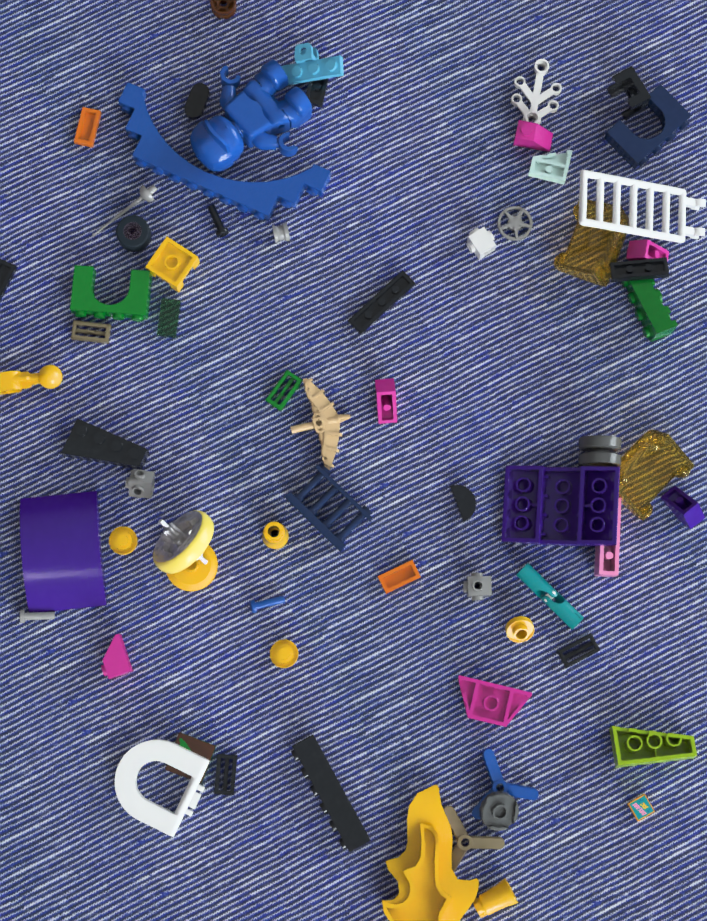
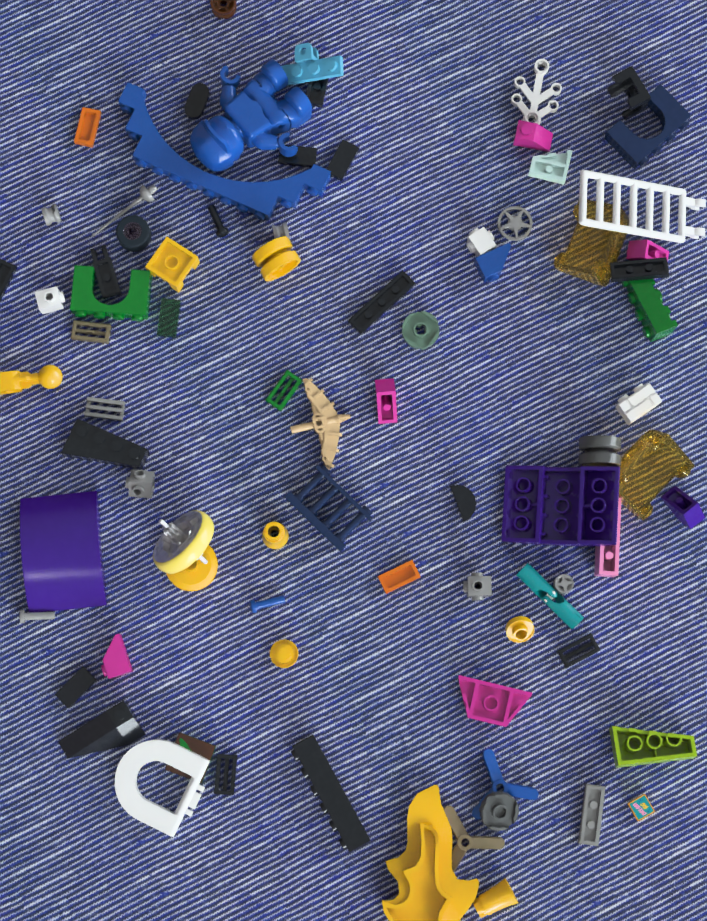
yellow plate [109,526,138,555] -> none
none -> white brick [35,286,66,314]
none -> light grey wheel [41,204,62,226]
none -> black tile [55,667,97,708]
none -> black wedge [58,700,146,759]
none -> light grey tile [84,397,126,421]
none -> black hinge [90,245,122,299]
none -> yellow wheel [252,236,301,282]
none -> black tile [278,145,317,168]
none -> black tile [327,140,359,181]
none -> sand green plate [402,311,439,350]
none -> blue slope [474,242,511,282]
none -> light grey wheel [553,574,574,594]
none -> light grey tile [578,784,606,846]
none -> white brick [616,383,662,425]

